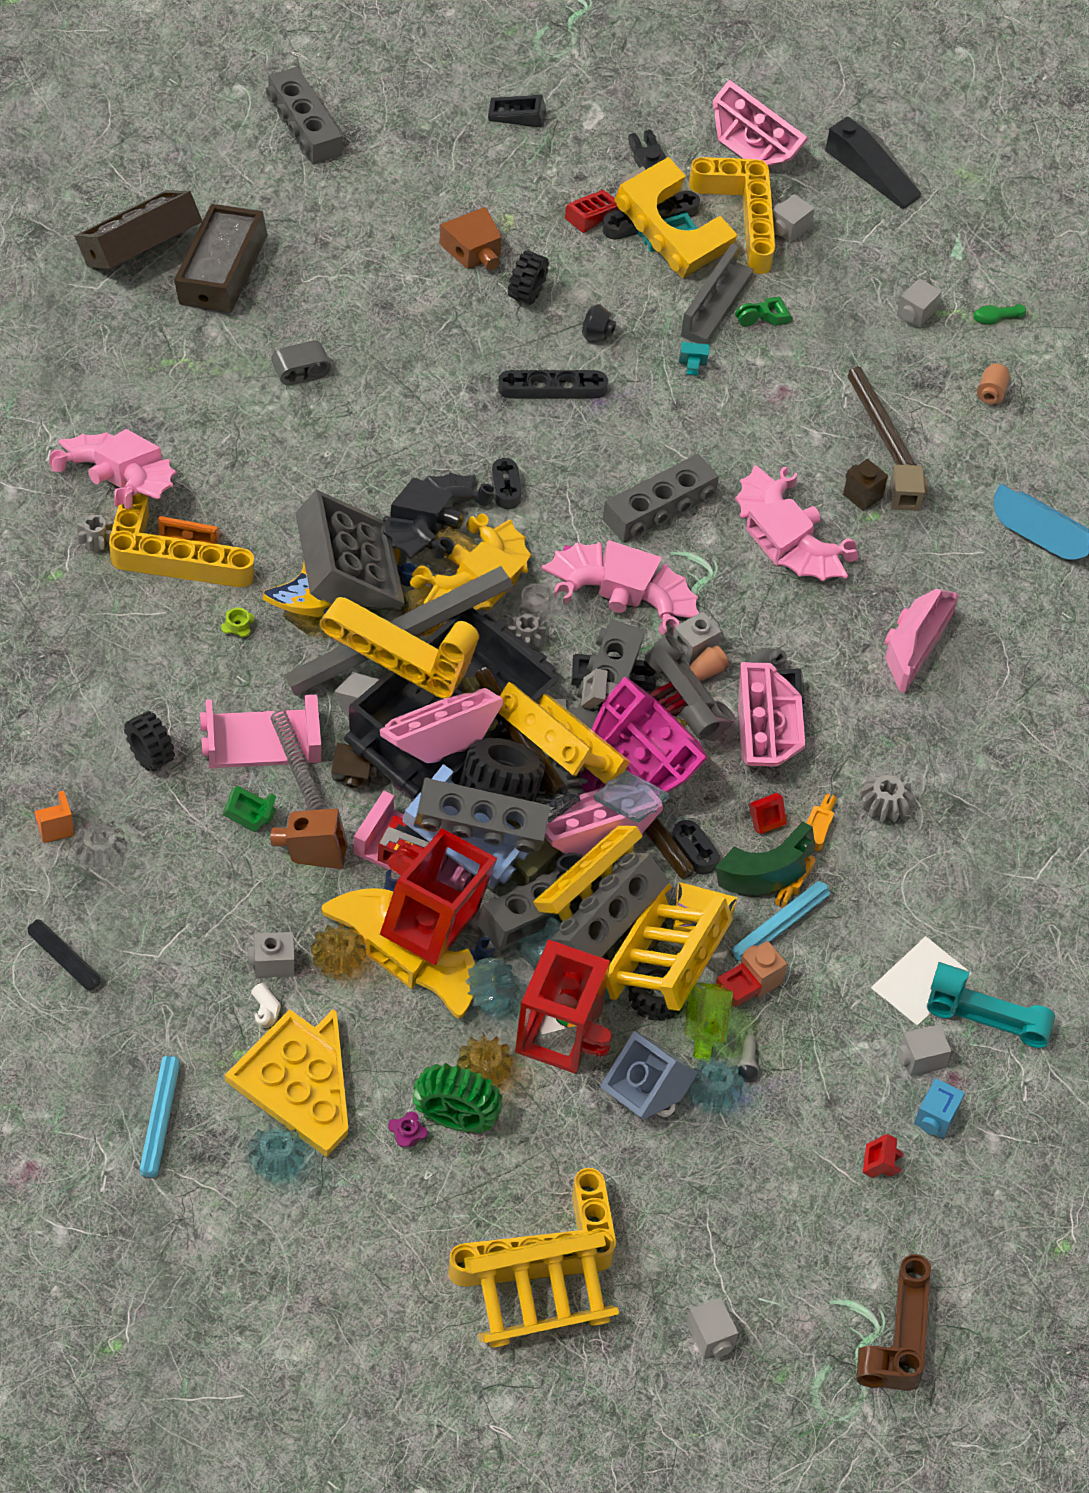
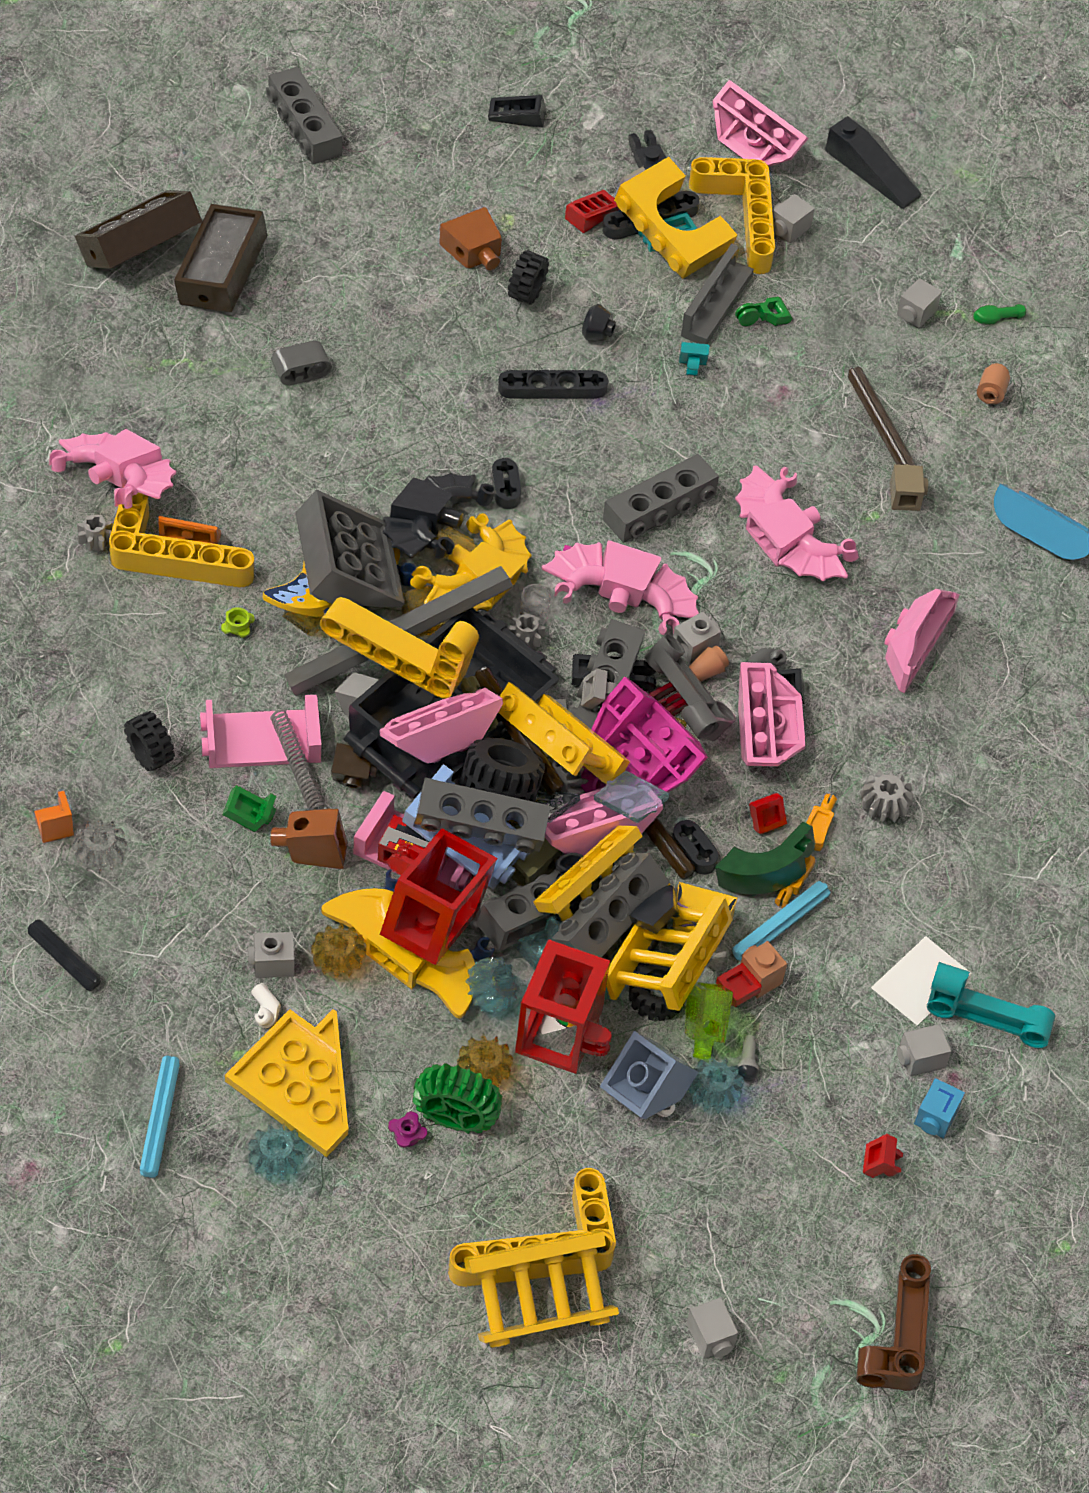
dark brown brick [843,458,888,512] -> none
none -> black slope [629,885,680,934]

